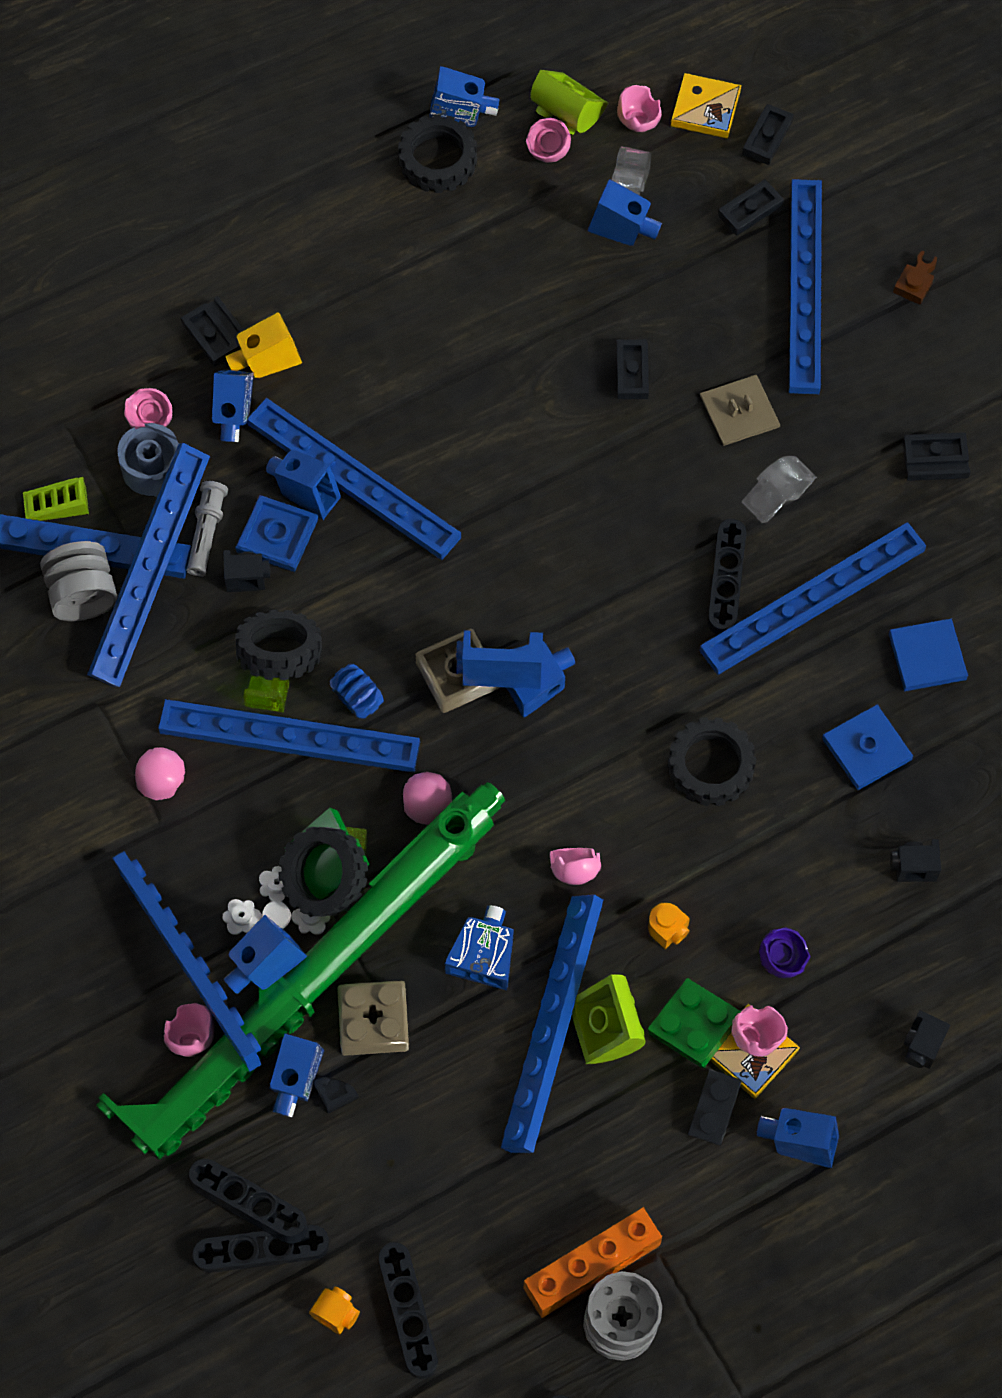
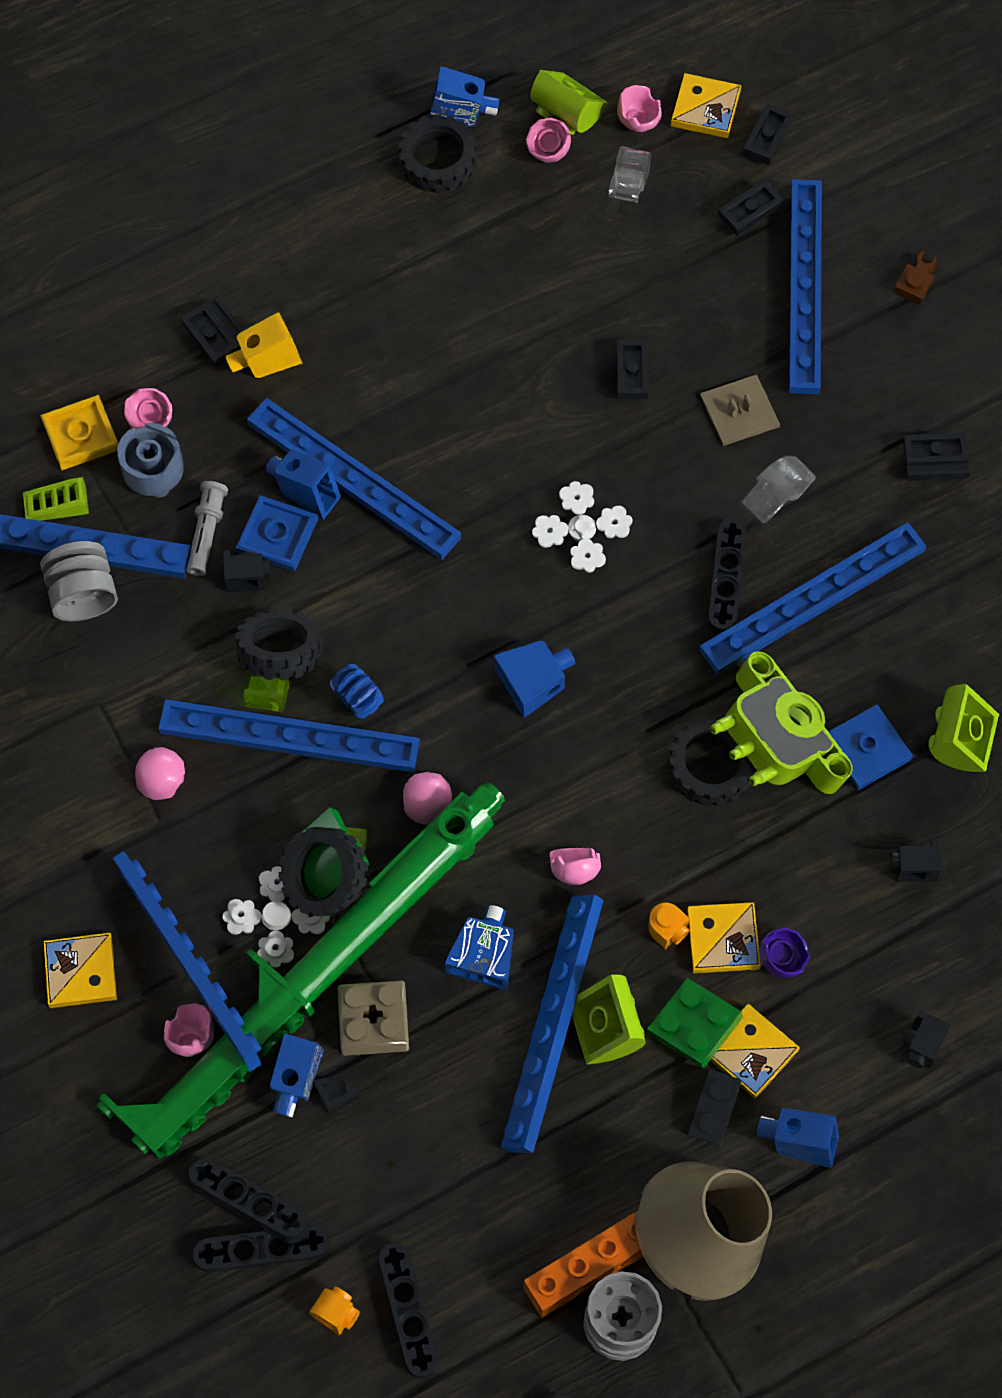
blue plate [87,443,210,688] -> none
blue torso [212,369,254,442] -> none
blue torso [224,915,307,994] -> none
dark tan brick [416,629,499,713] -> none
blue panel [456,630,543,689] -> none
blue torso [588,179,662,246] -> none
bright pink hair [732,1005,788,1057] -> none
blue tile [889,618,968,691] -> none
none -> yellow tile [40,395,118,470]
none -> tile [44,933,117,1008]
none -> white plant [532,481,632,573]
none -> dark tan cone [635,1161,772,1301]
none -> tile [687,902,761,973]
none -> lime piece [710,651,853,794]
none -> lime brick [929,684,999,772]

